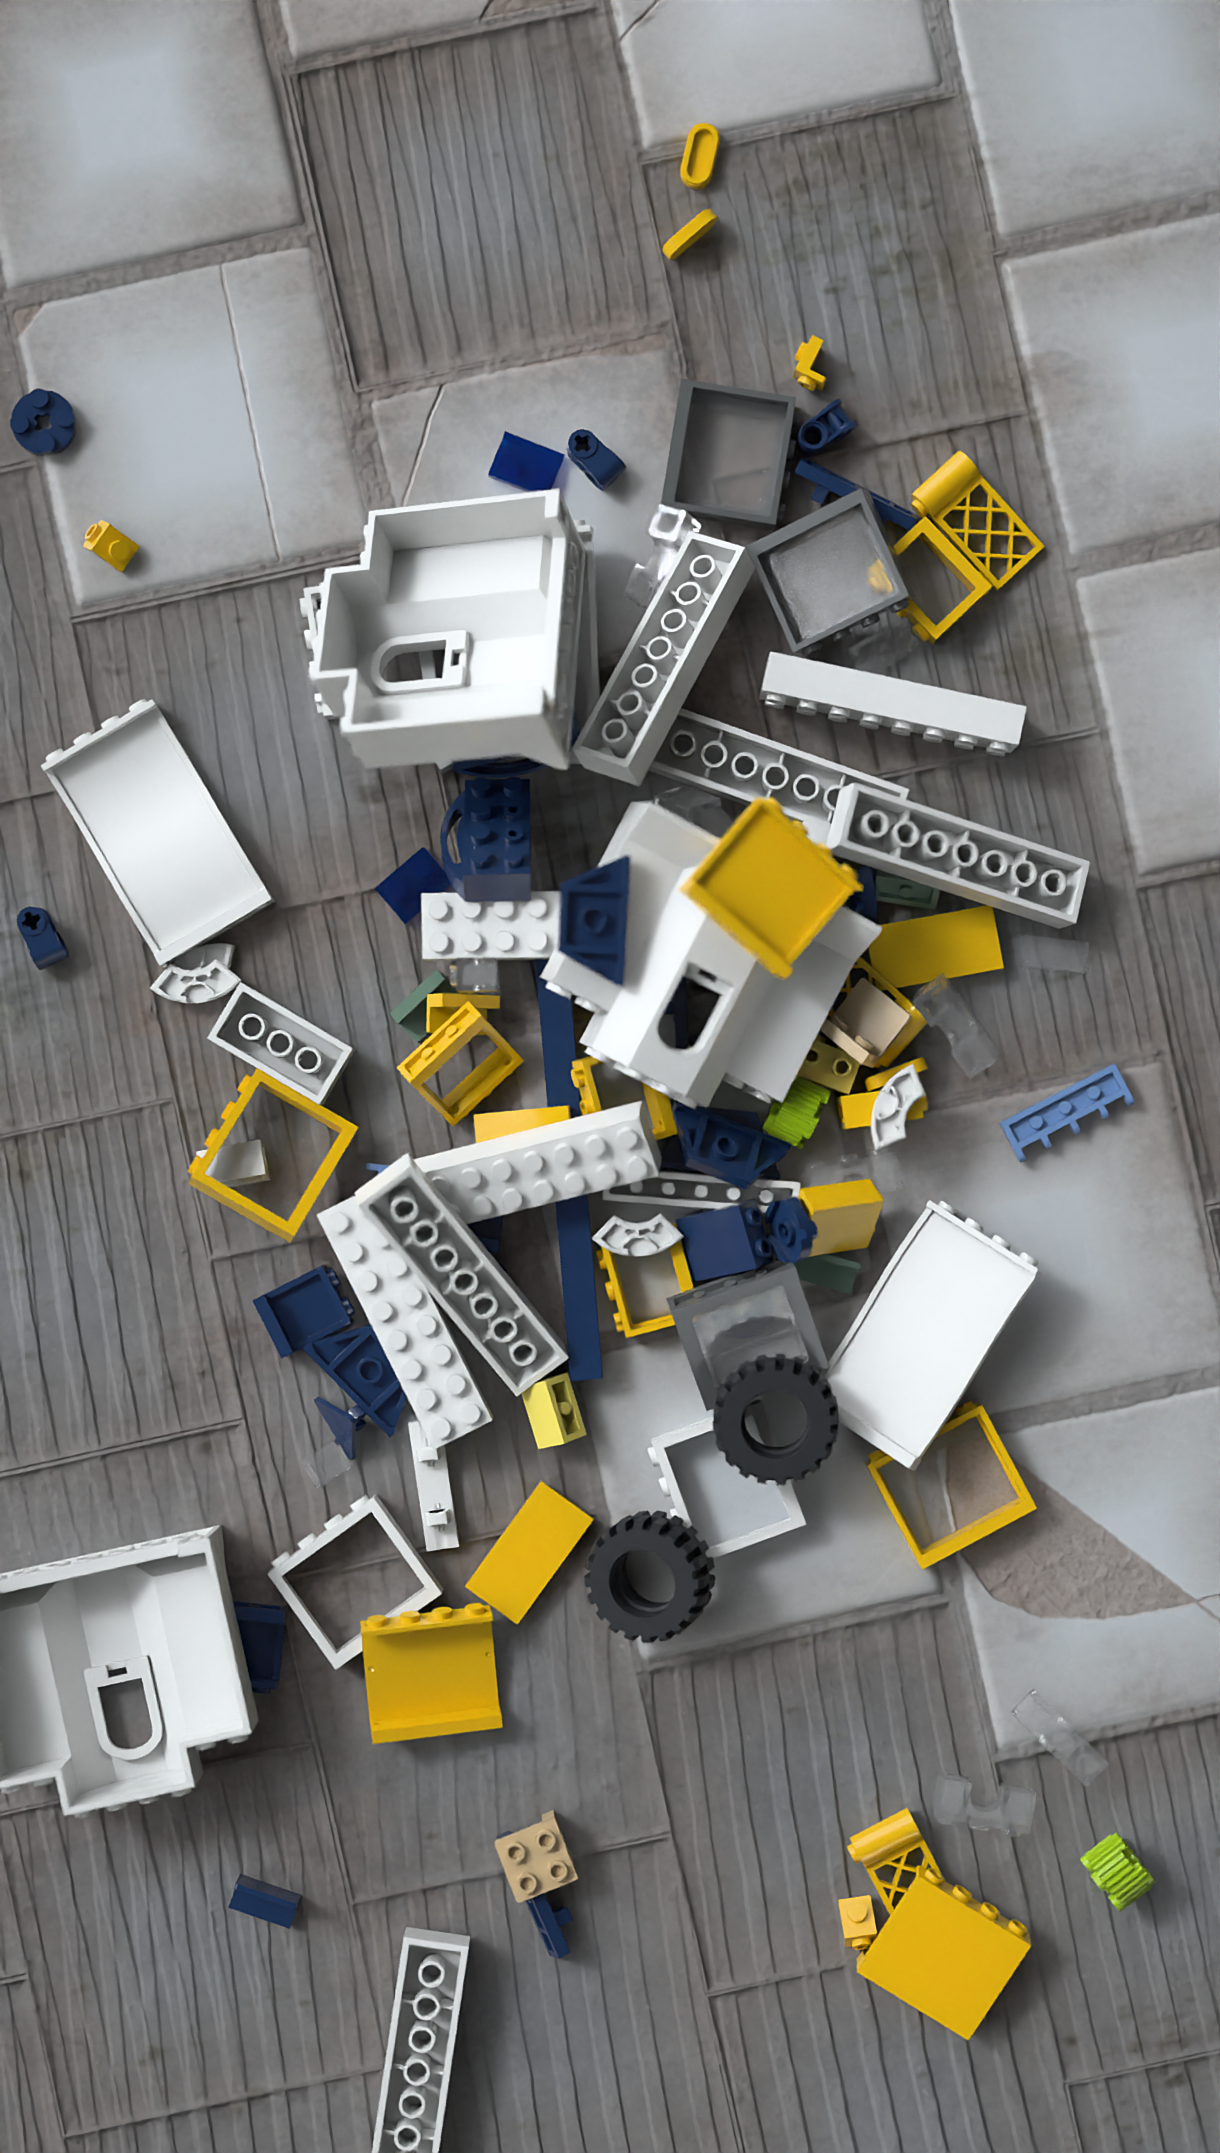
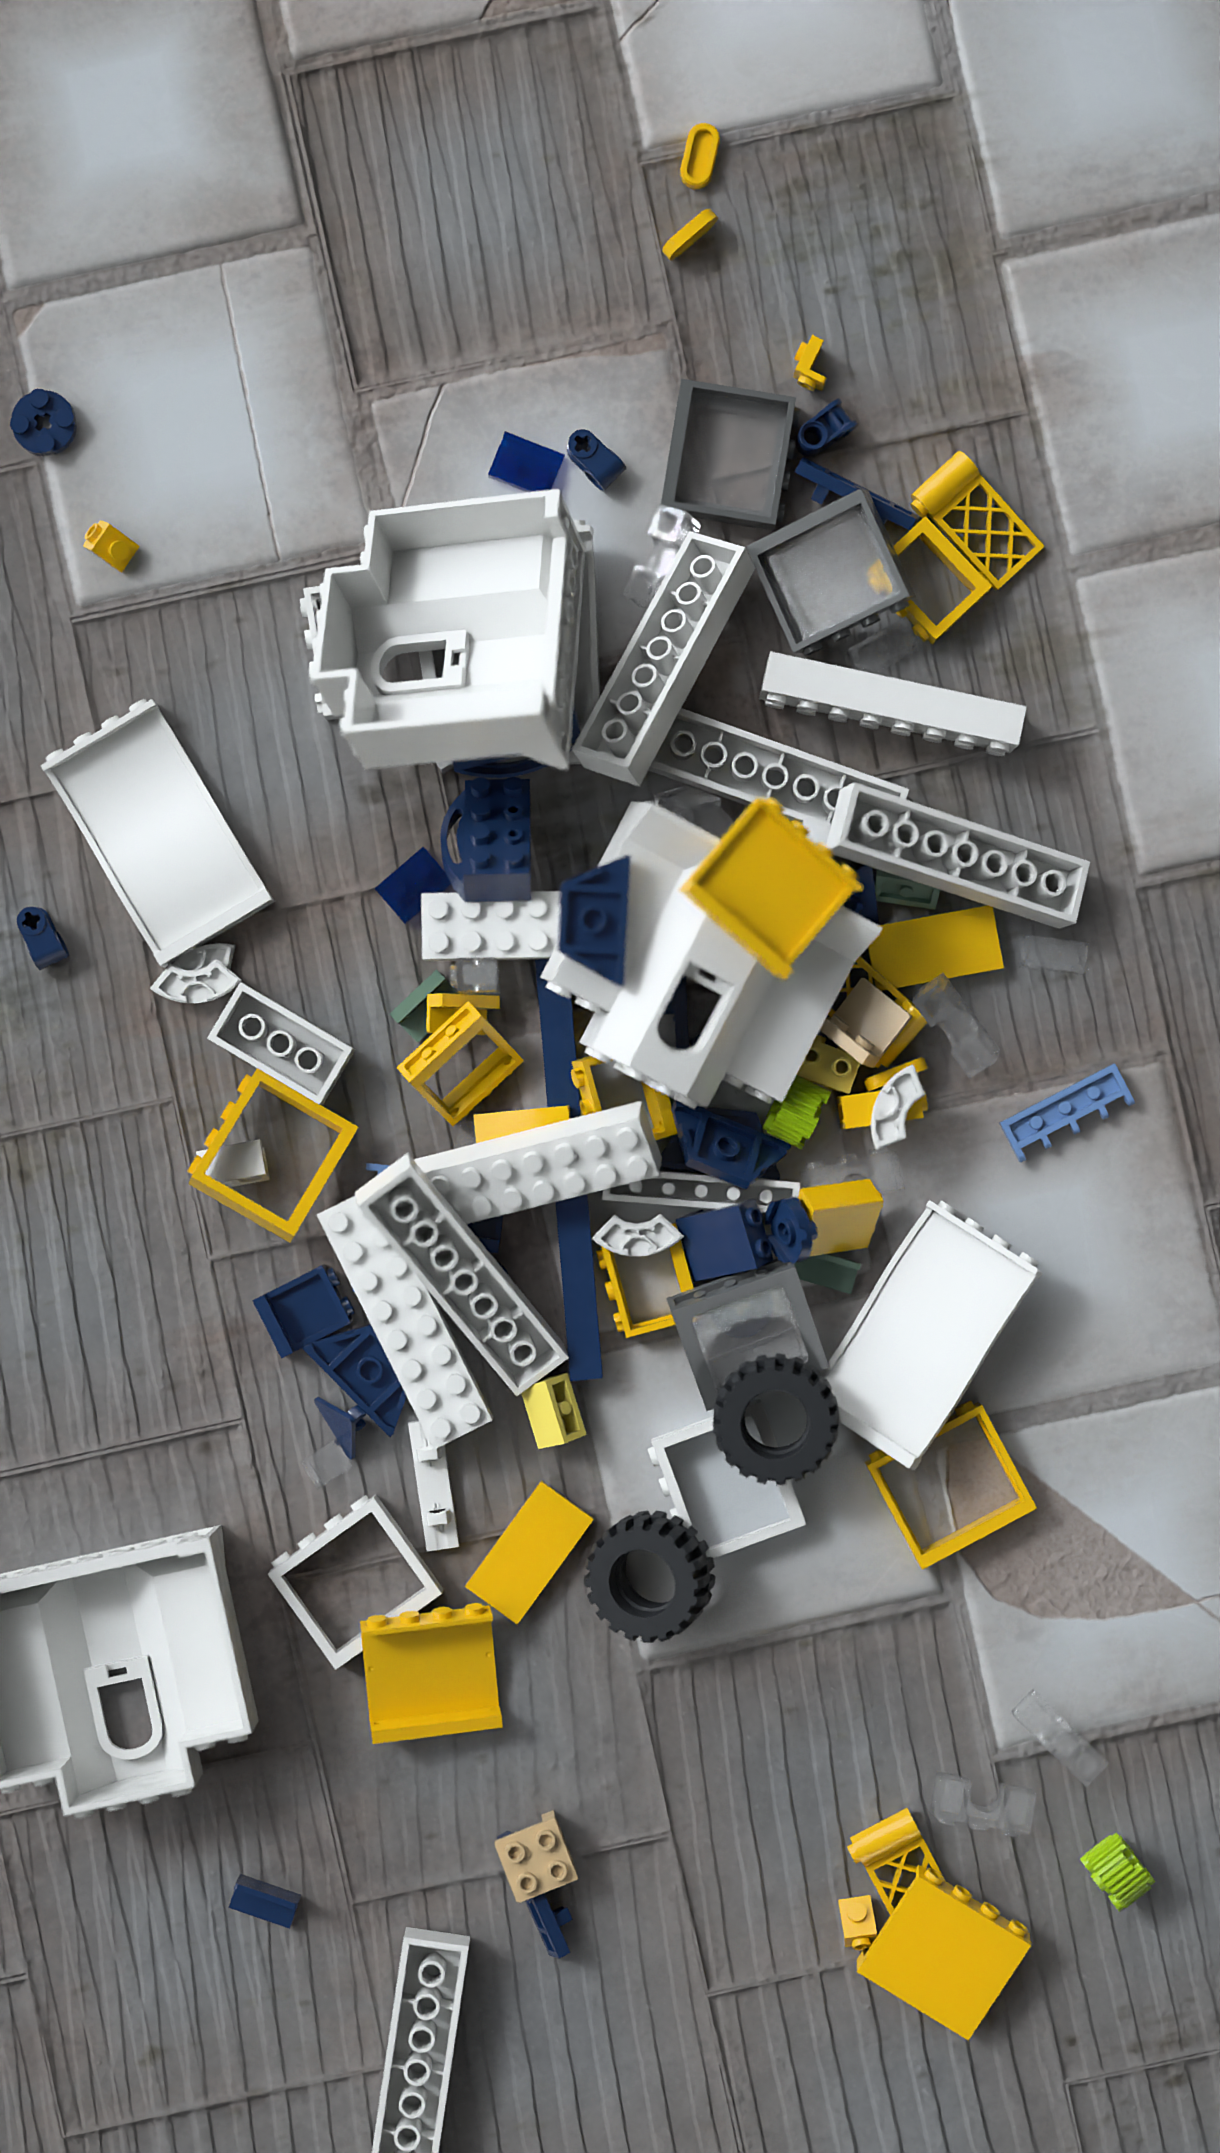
dark blue panel [233,1601,287,1694] -> none

